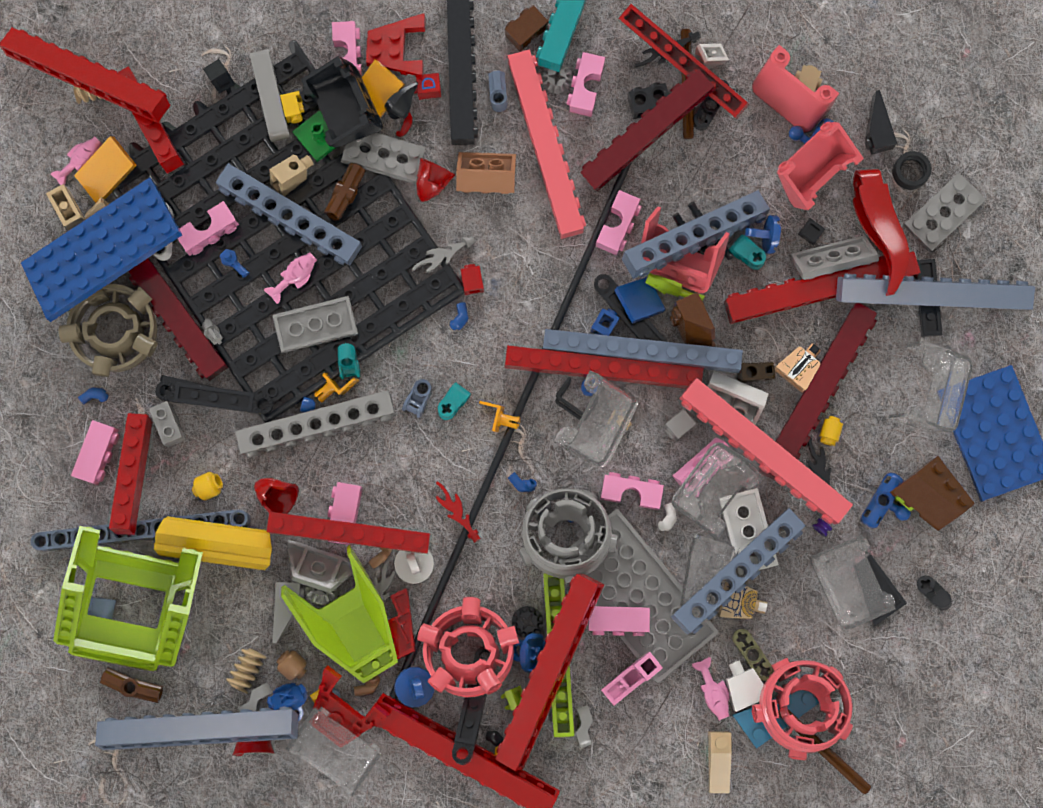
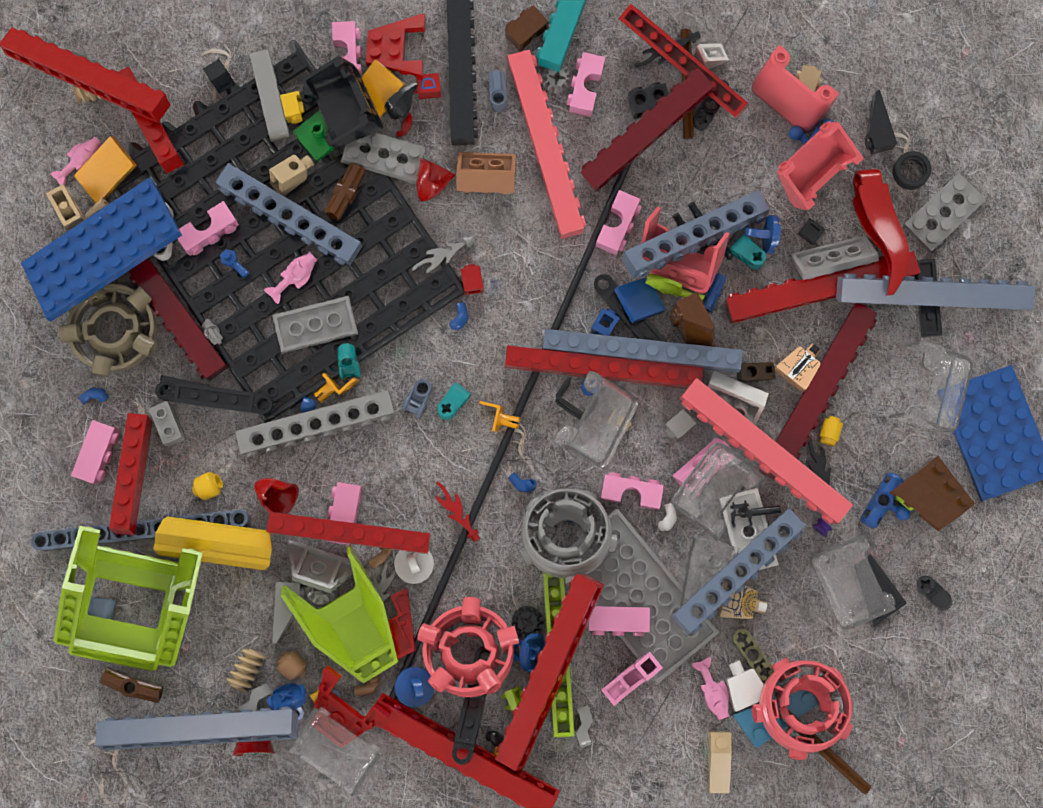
none -> blue axle [703,274,726,312]
none -> black piece [730,500,781,528]

